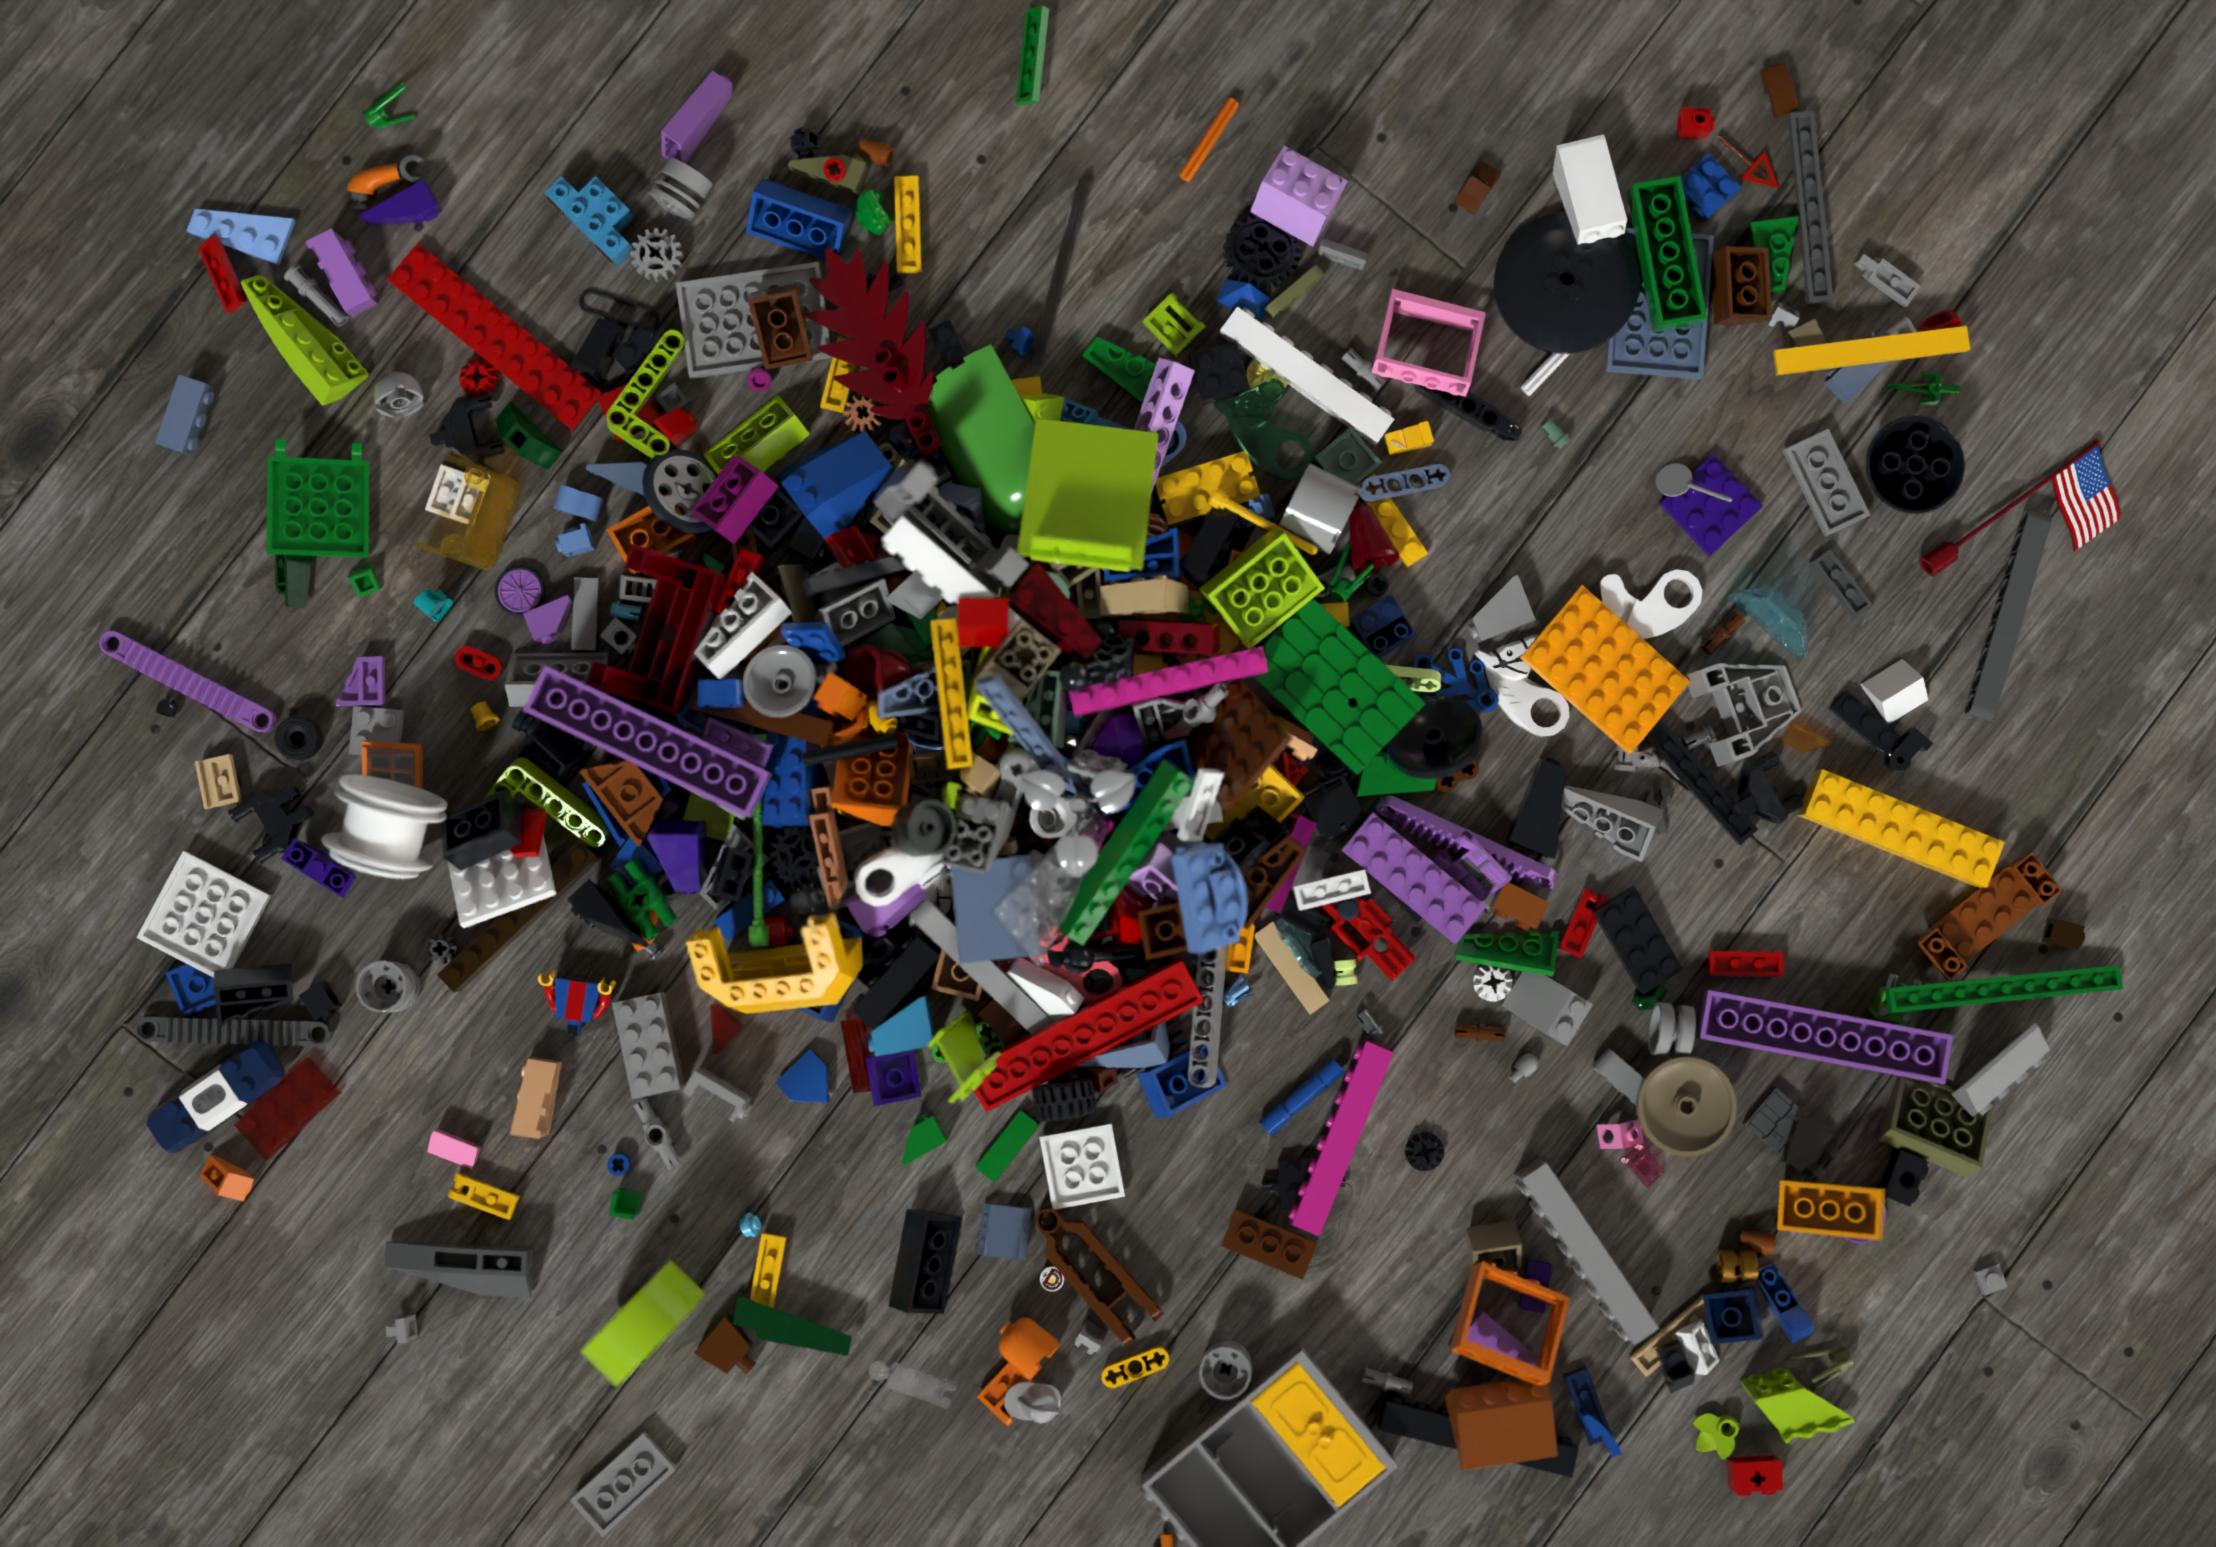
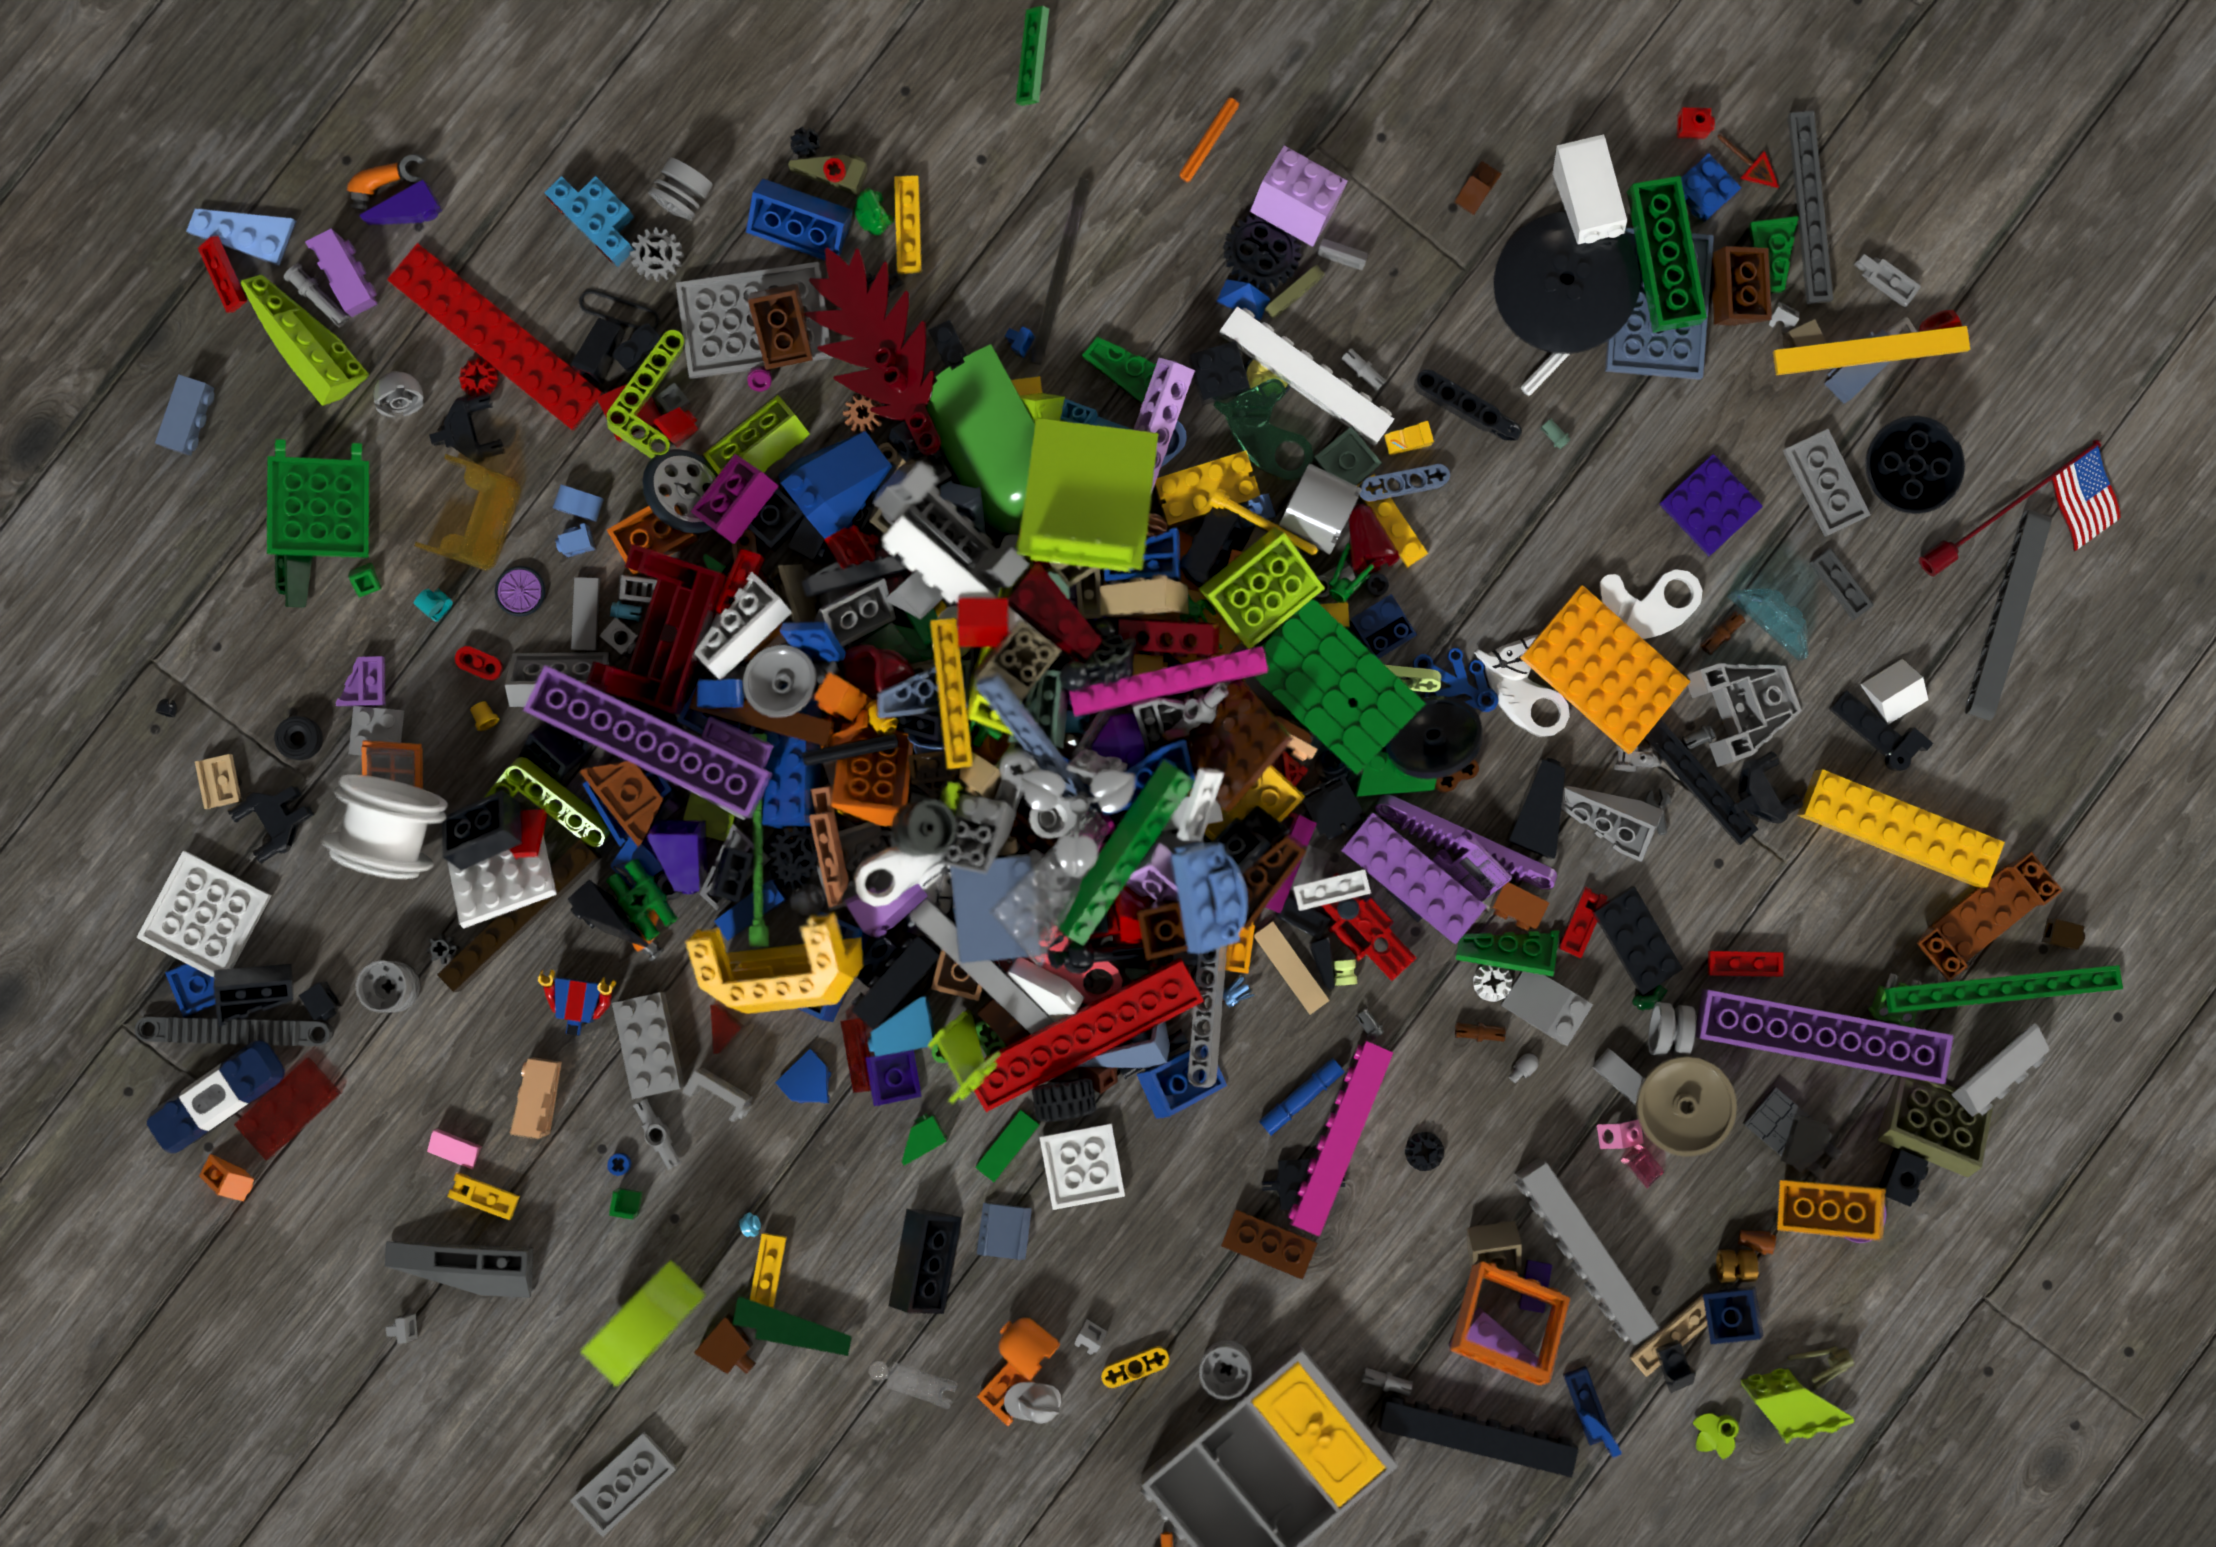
medium lavender gear [99,631,277,733] -> none
dark purple slope [281,838,357,898] -> none
green plant [362,82,416,130] -> none
white slope [425,464,488,526] -> none
dark green slope [495,402,564,470] -> none
black wheel [512,708,546,737] -> none
medium lavender slope [523,595,573,644] -> none
sand blue slope [585,462,662,497] -> none
medium lavender slope [661,71,732,164] -> none
red head [763,916,793,947] -> none
yellow plate [820,337,856,413] -> none
dark orange cone [857,138,895,167] -> none
reddish brown piece [1036,1206,1164,1347] -> none
tile [1040,1266,1064,1292] -> none
lime plate [1142,293,1207,357] -> none
clear light blue tile [1275,917,1321,978] -> none
bright pink window [1371,289,1486,397] -> none
dark orange slope [1445,1379,1558,1471] -> none
light grey slope [1468,575,1536,643] -> none
light grey piece [1656,463,1732,502] -> none
white slope [1676,1319,1719,1375] -> none
red brick [1726,1455,1784,1496] -> none
blue slope [1756,1261,1814,1344] -> none
reddish brown slope [1760,62,1799,118] -> none
clear orange tile [1781,720,1833,753] -> none
green piece [1887,372,1960,405] -> none
light grey plate [1973,1263,2008,1295] -> none

